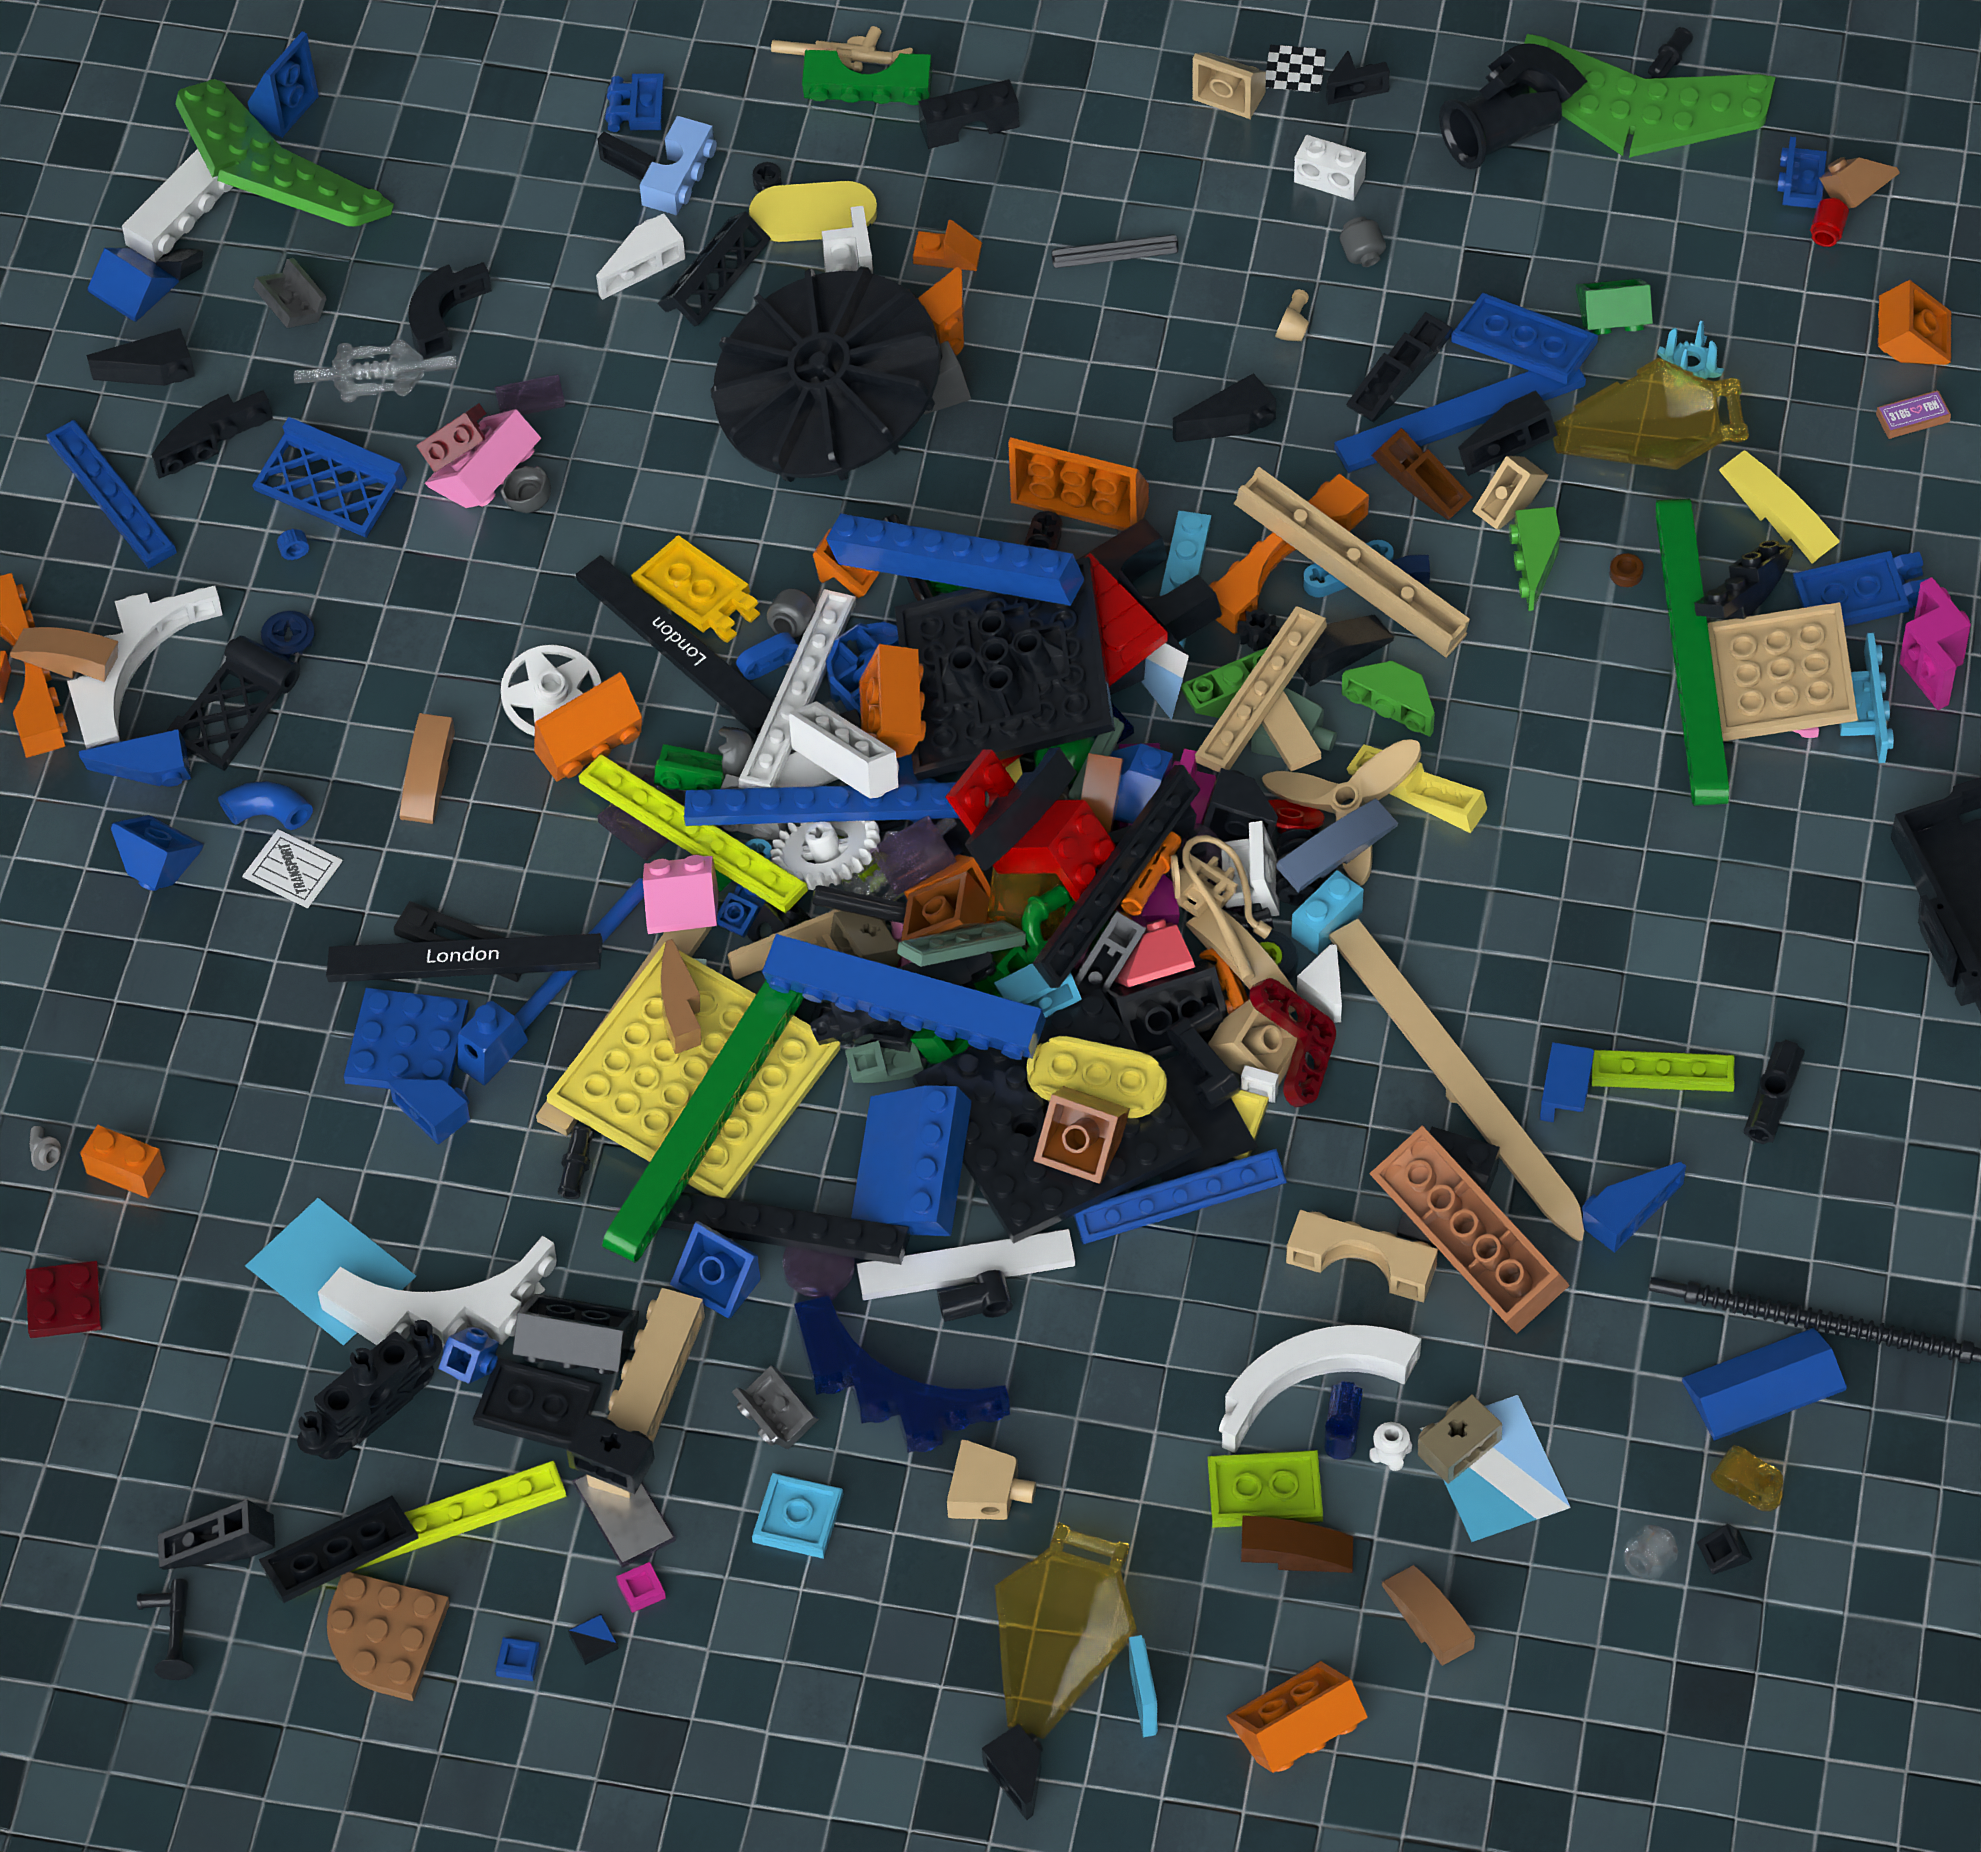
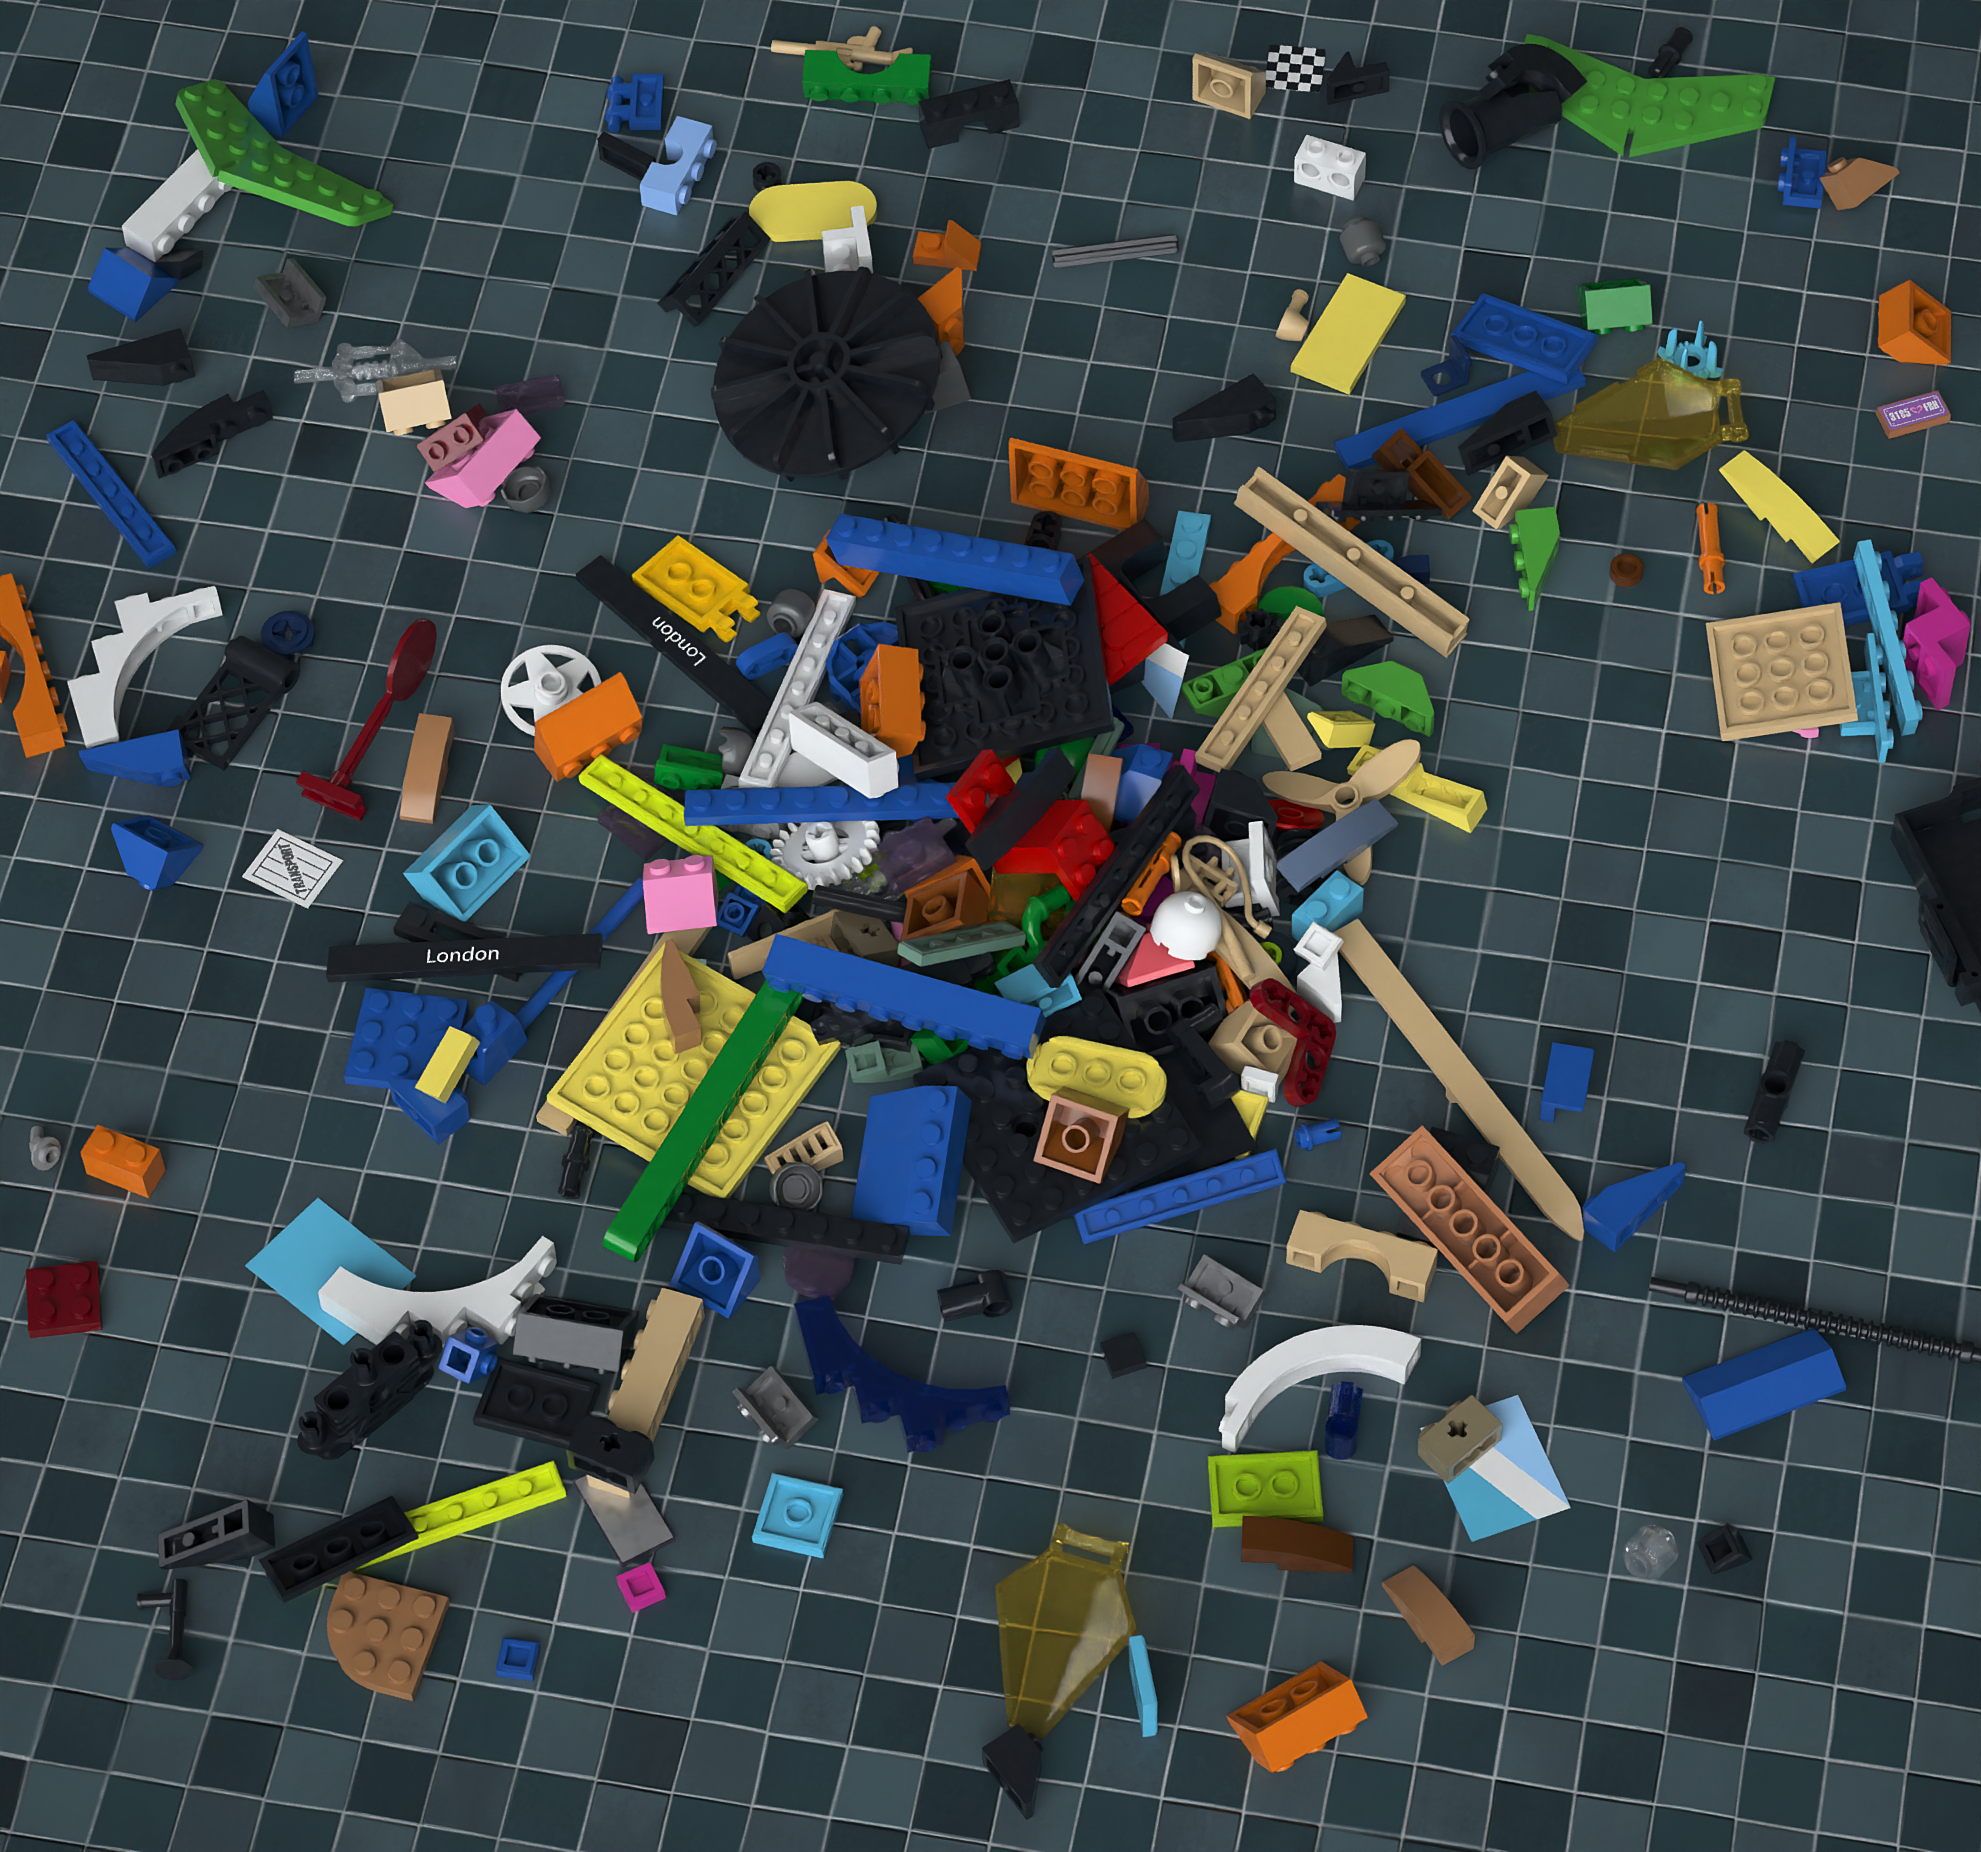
medium nougat slope [10,627,118,682] -> none
blue cylinder [218,781,313,830] -> none
blue fence [252,417,407,538] -> none
blue axle [277,529,309,560] -> none
black arch [408,262,492,361] -> none
black tile [568,1614,619,1665] -> none
white slope [596,213,685,300] -> none
white tile [857,1229,1075,1301] -> none
tan torso [947,1440,1036,1520] -> none
black slope [1346,312,1453,422] -> none
white brick [1369,1422,1412,1471] -> none
lime tile [1592,1050,1734,1092] -> none
green beam [1656,498,1729,806] -> none
black slope [1694,540,1793,619] -> none
clear yellow piece [1711,1445,1783,1511] -> none
red brick [1810,198,1849,247] -> none
none -> dark red piece [296,618,437,821]
none -> tan piece [376,368,452,435]
none -> medium azure slope [403,804,531,922]
none -> light yellow slope [415,1026,480,1104]
none -> tan slope [764,1121,843,1176]
none -> dark grey hair [769,1162,823,1212]
none -> black tile [1100,1332,1147,1379]
none -> white cylinder [1150,891,1222,960]
none -> flat silver bracket [1177,1254,1267,1329]
none -> green tile [1257,586,1324,620]
none -> light yellow tile [1291,273,1406,395]
none -> white tile [1294,921,1344,971]
none -> blue pin [1294,1118,1342,1151]
none -> light yellow slope [1307,711,1375,748]
none -> black bracket [1315,468,1442,522]
none -> dark blue bracket [1421,335,1472,397]
none -> orange pin [1696,503,1725,595]
none -> medium azure plate [1853,540,1923,736]

